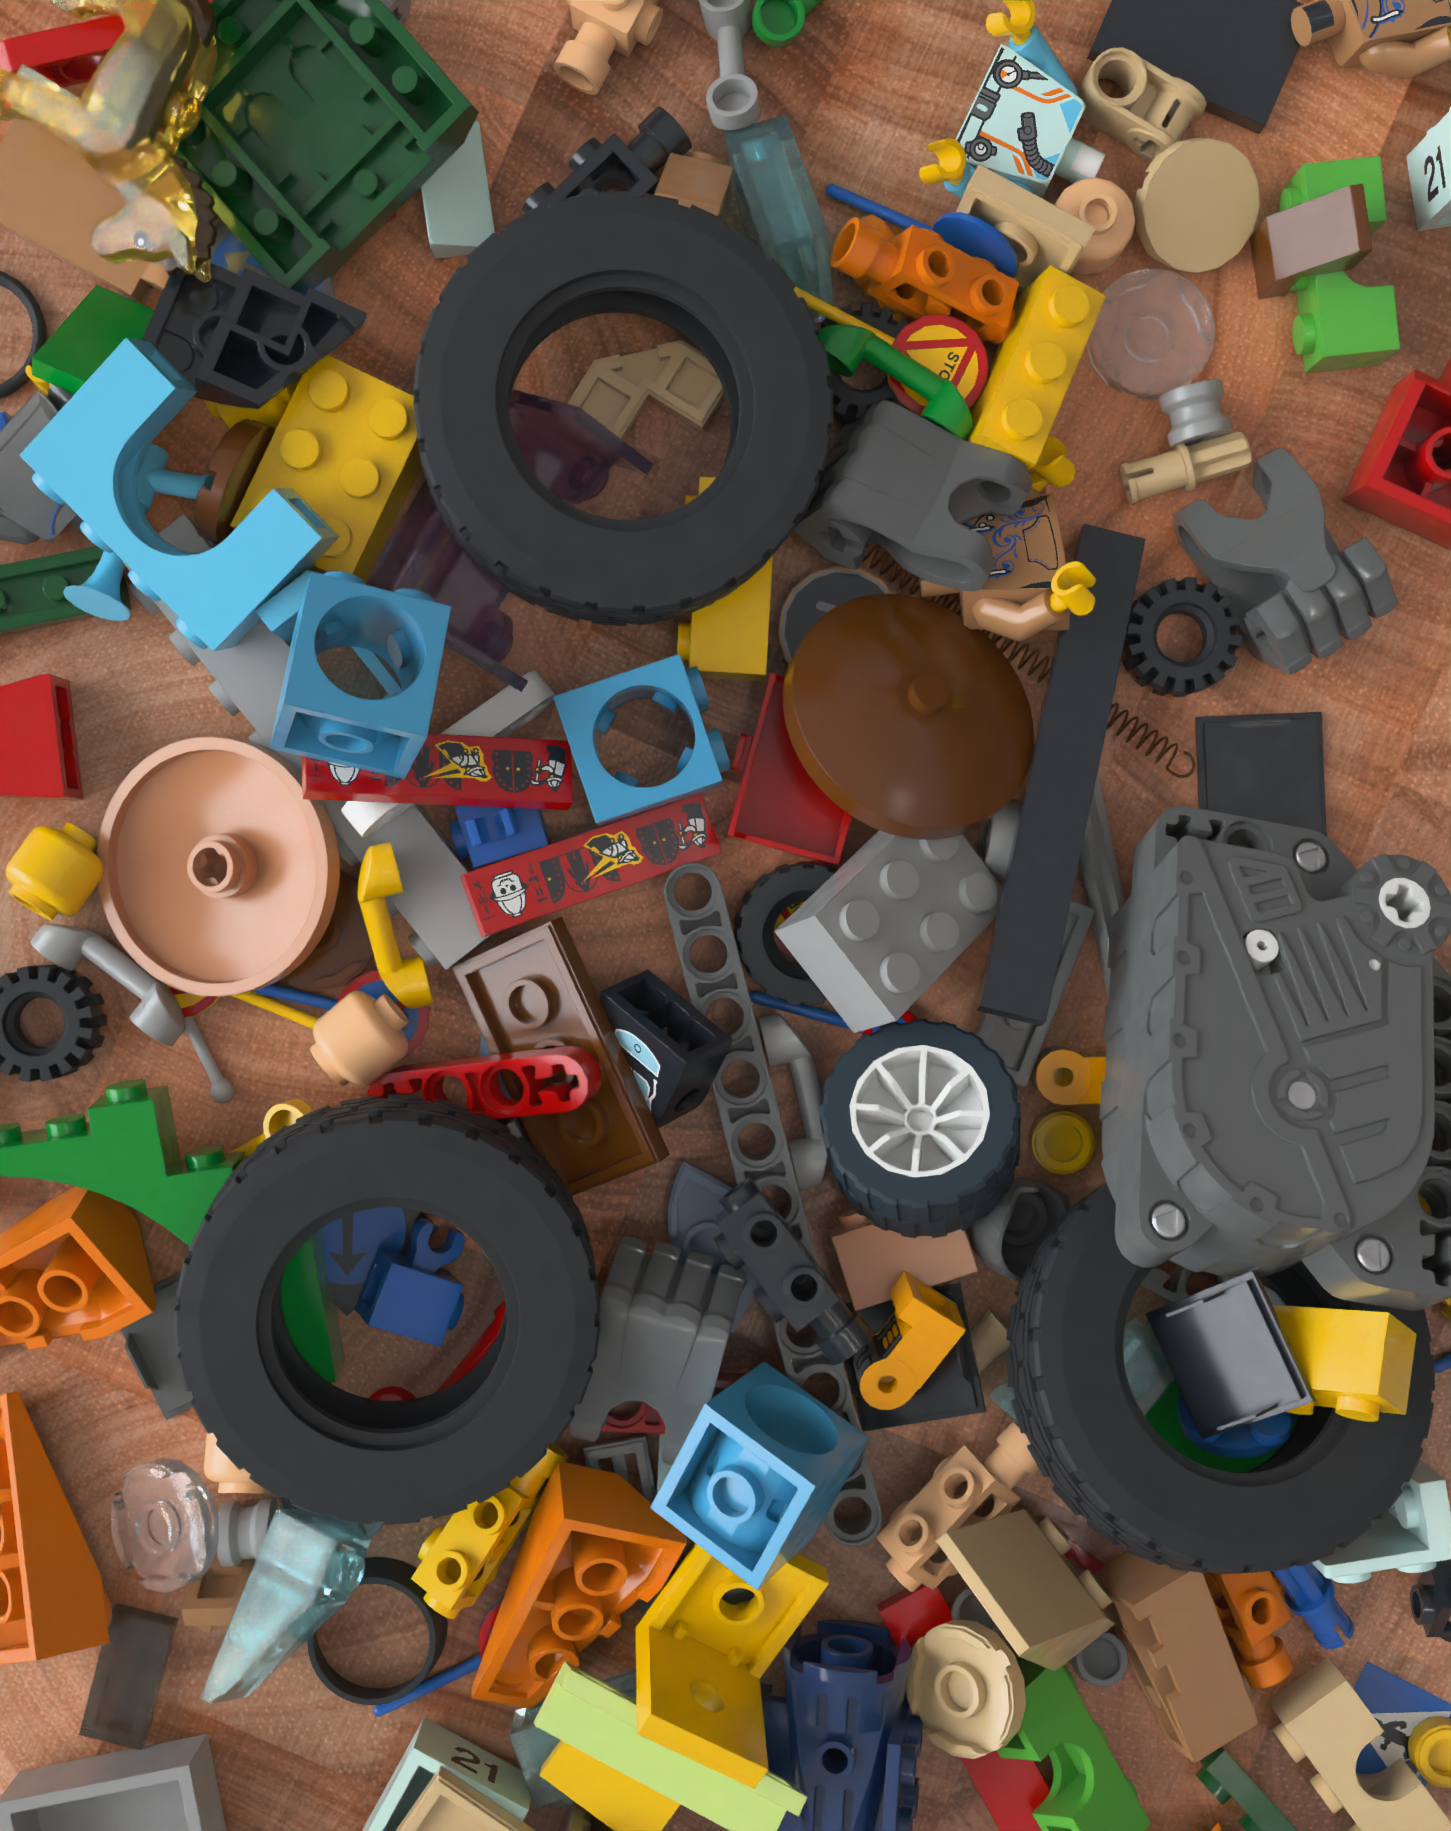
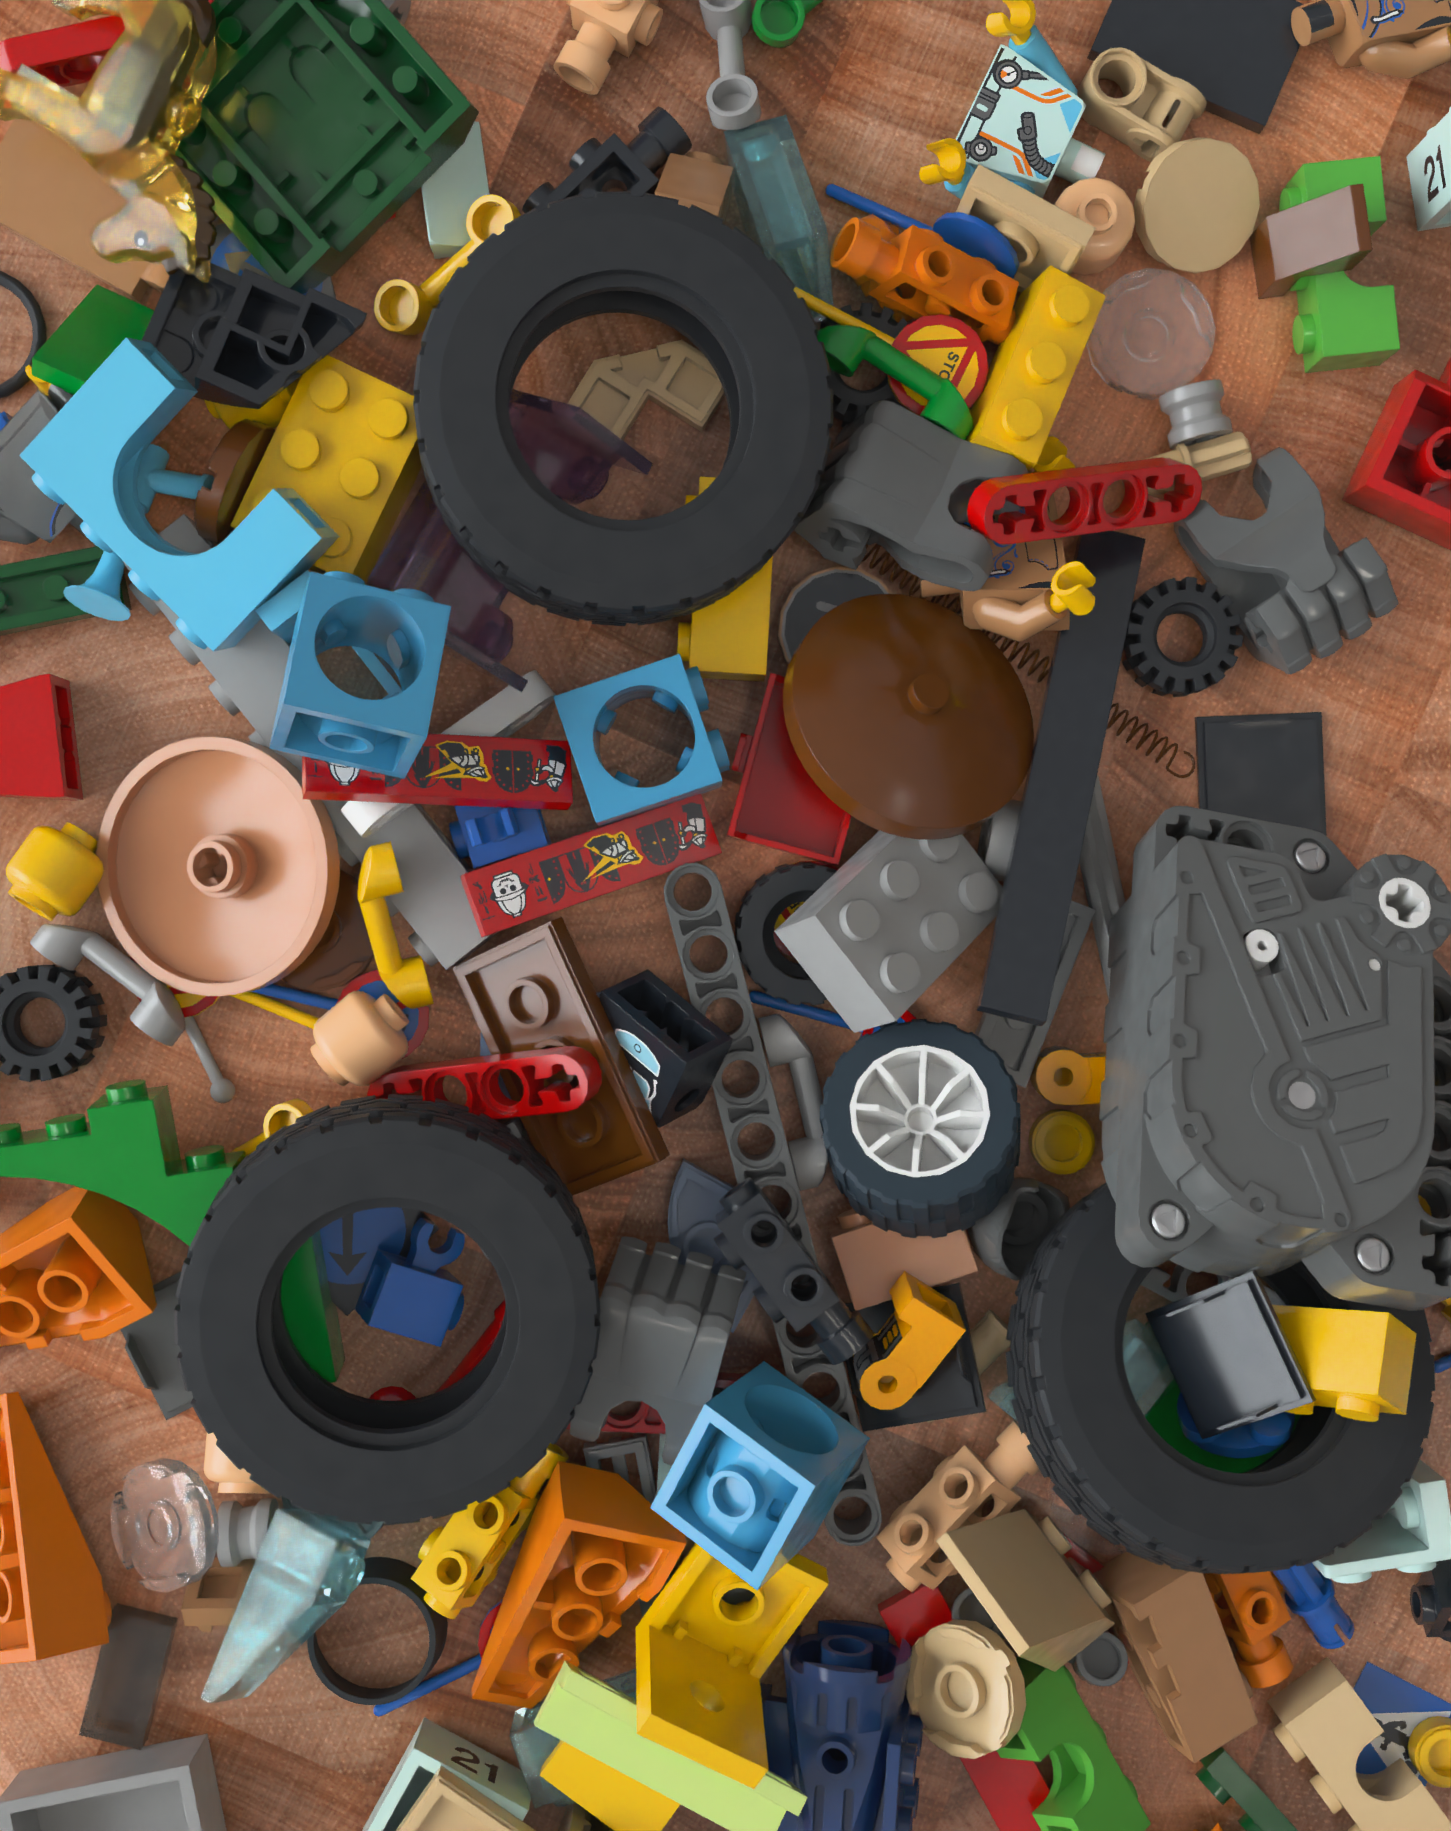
none -> yellow bar [374,194,521,335]
none -> red beam [967,457,1202,545]

